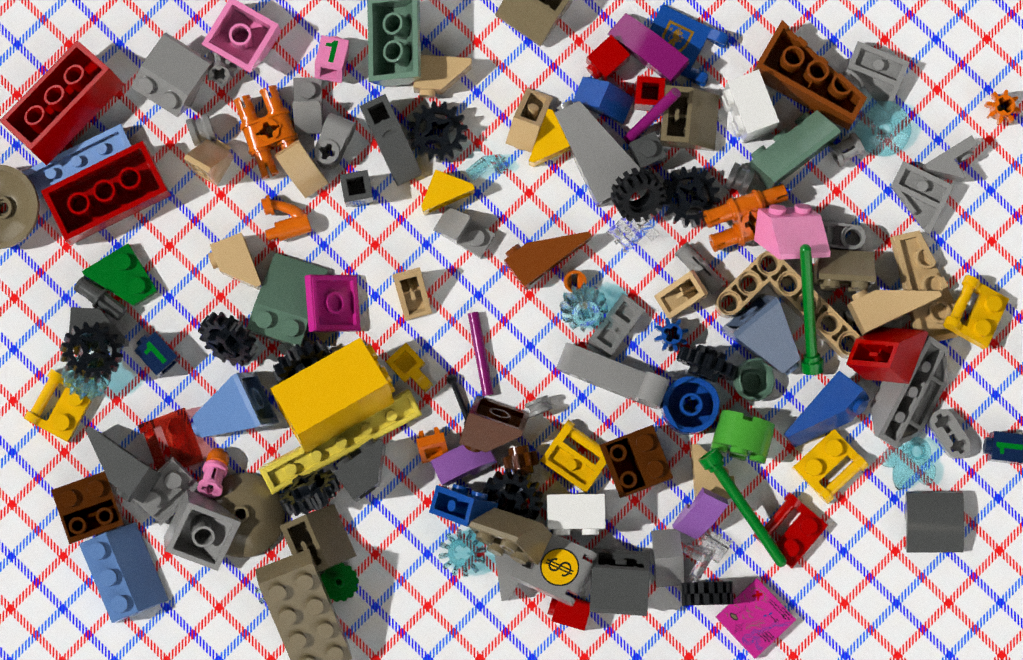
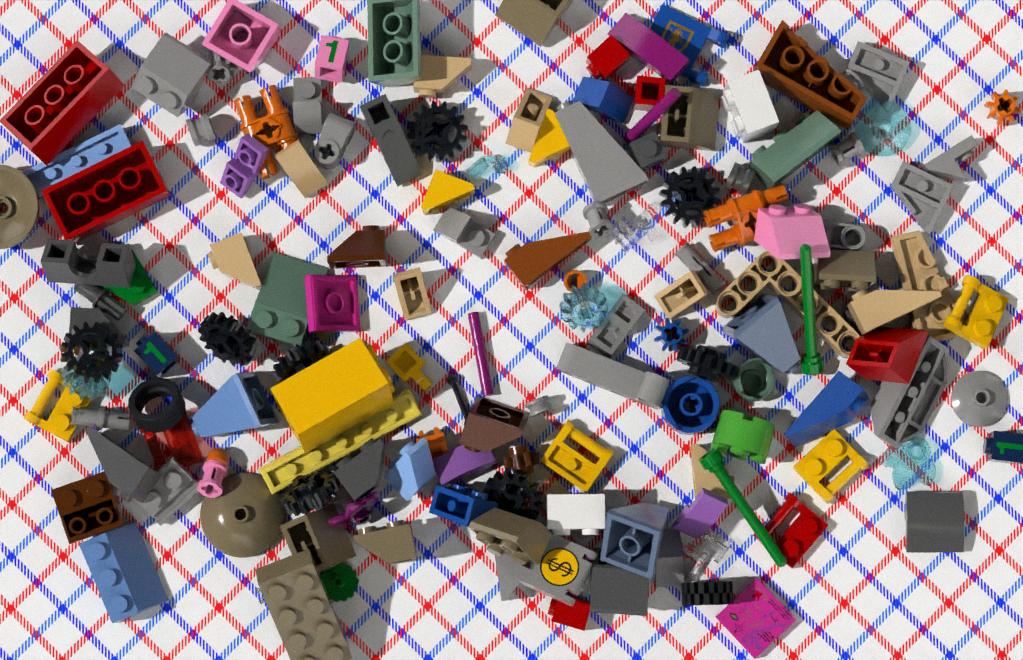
light grey slope [164,489,241,571] -> none
tan slope [184,139,234,186] -> none
orange plant [261,195,312,242] -> none
dark grey brick [340,170,374,207] -> none
clear light blue gear [438,529,487,577] -> none
reddish brown slope [599,425,673,498] -> none
black tyre [611,167,666,222] -> none
light grey beam [928,409,971,459] -> none
none -> dark grey arch [41,239,136,288]
none -> light grey pin [71,407,130,431]
none -> black tyre [128,377,185,433]
none -> medium lavender slope [220,133,269,198]
none -> reddish brown slope [327,225,387,269]
none -> magenta plate [328,491,379,527]
none -> dark tan slope [353,520,418,565]
none -> light blue slope [384,437,436,501]
none -> light grey bush [583,201,614,239]
none -> sand blue slope [600,501,669,579]
none -> light grey dish [951,371,1008,427]

